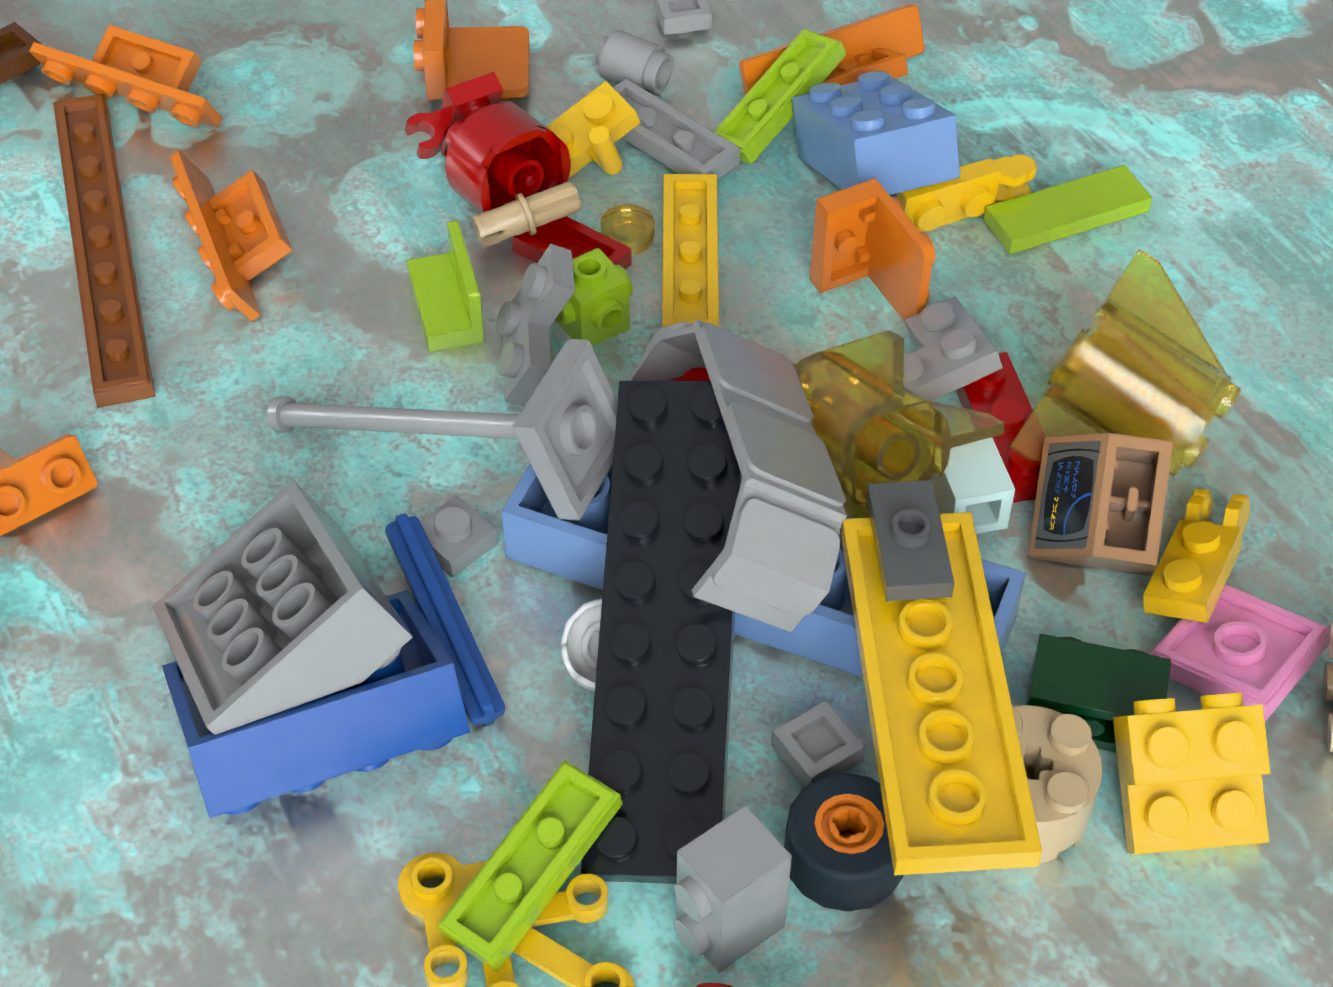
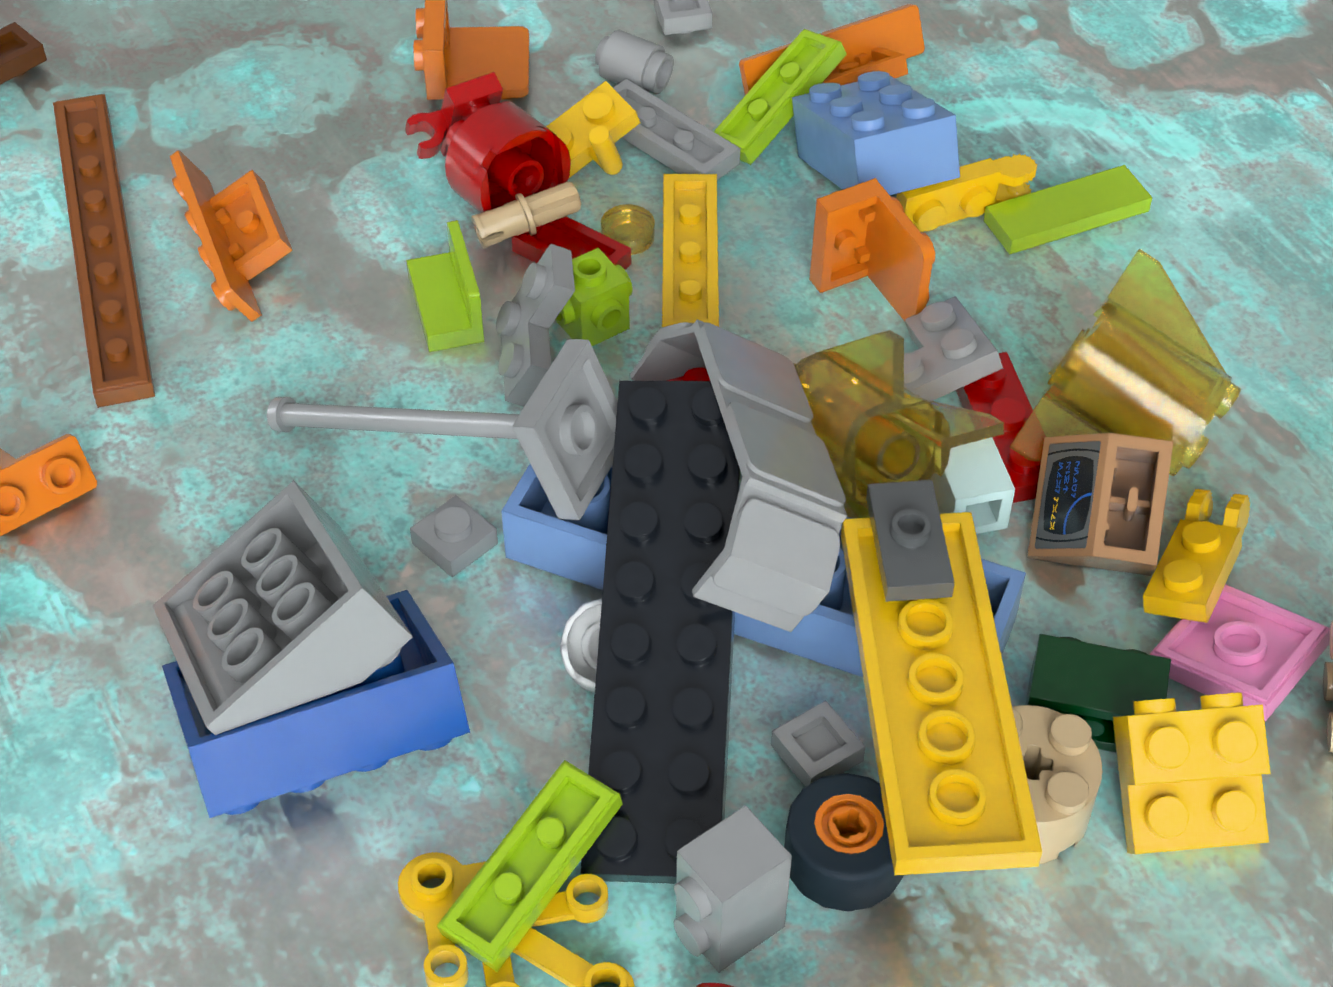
orange bracket [29,25,223,128] -> none
blue axle [385,513,505,727] -> none

